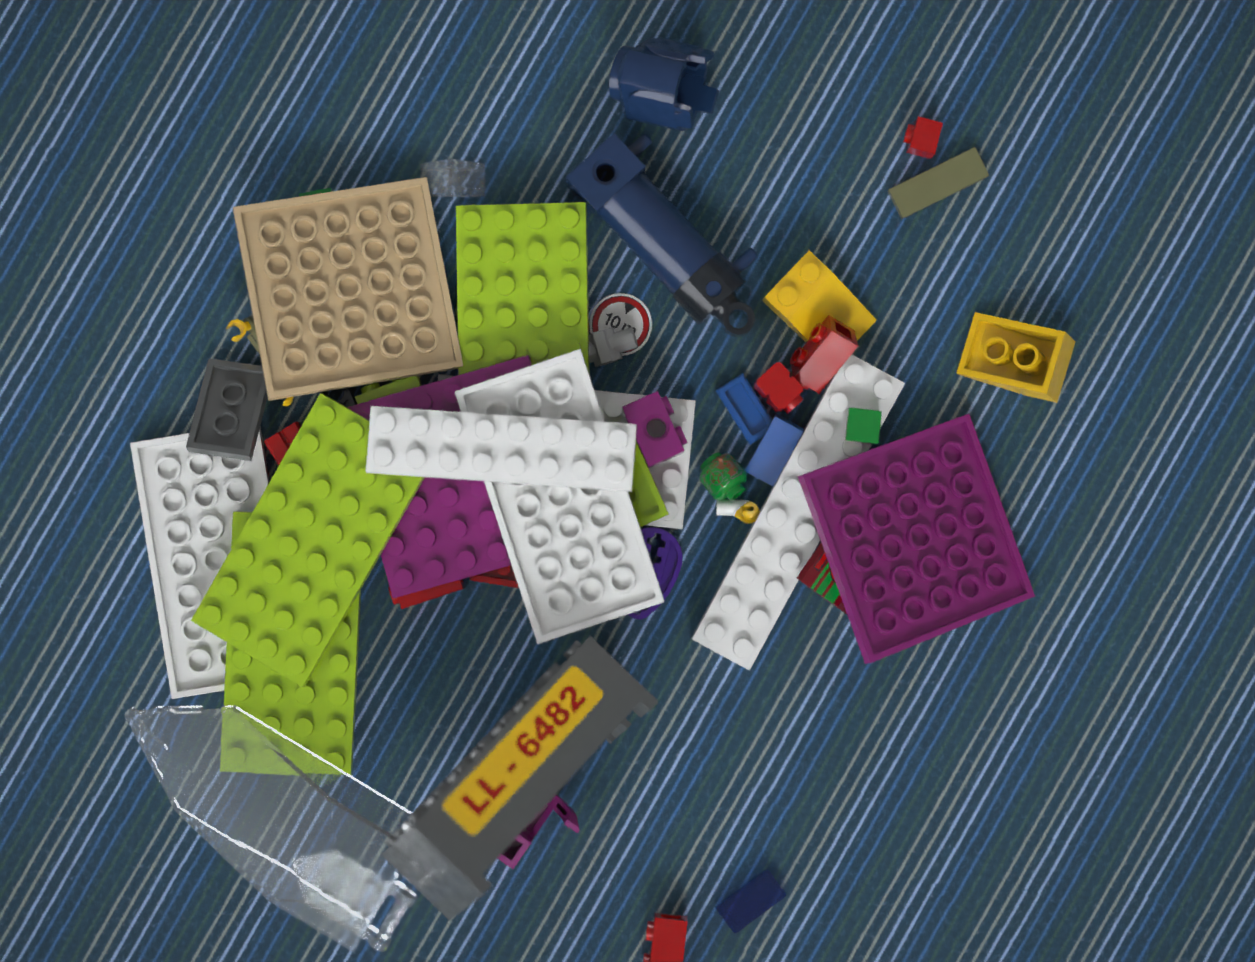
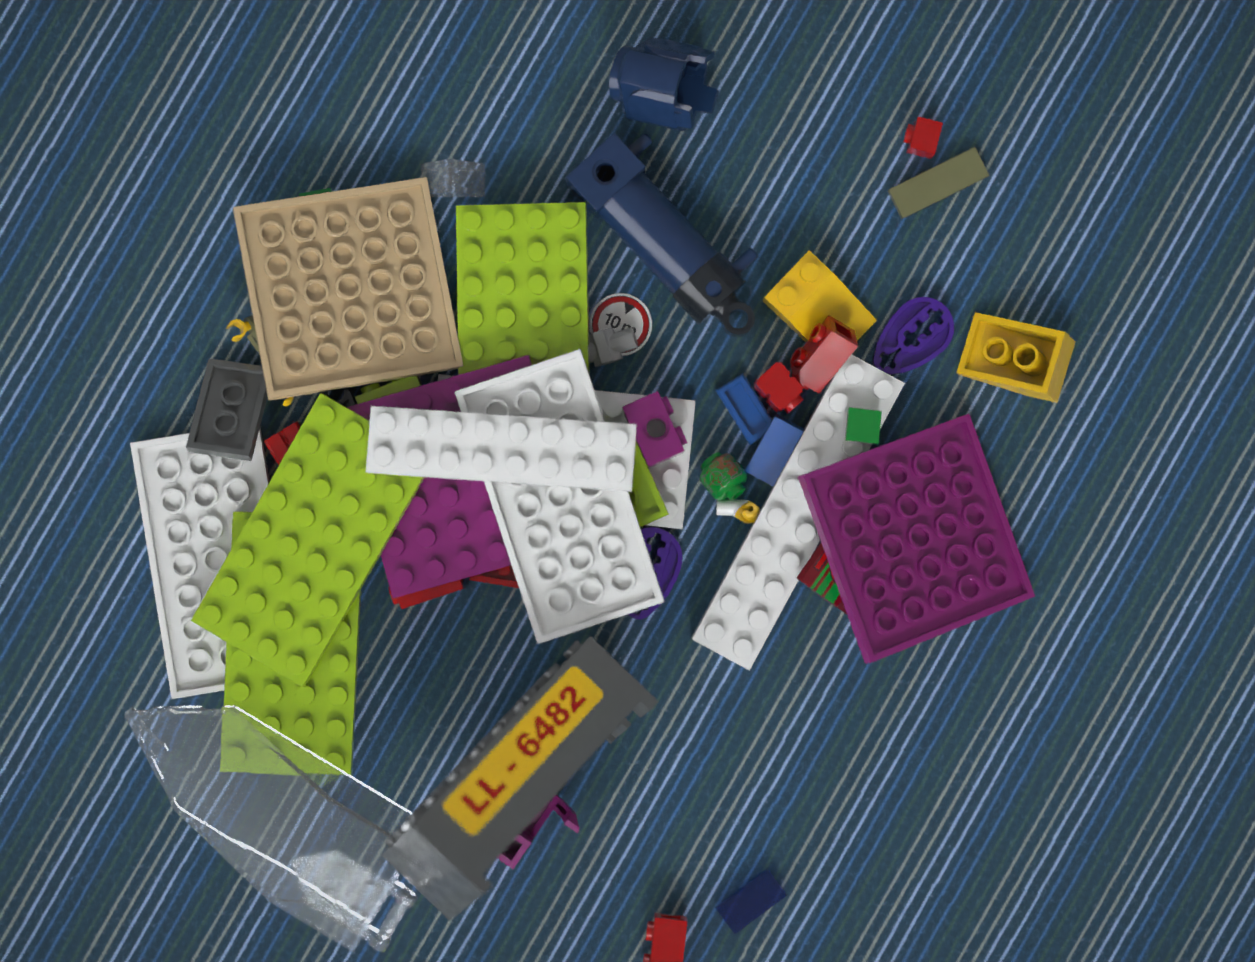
none -> dark purple piece [872,297,954,375]

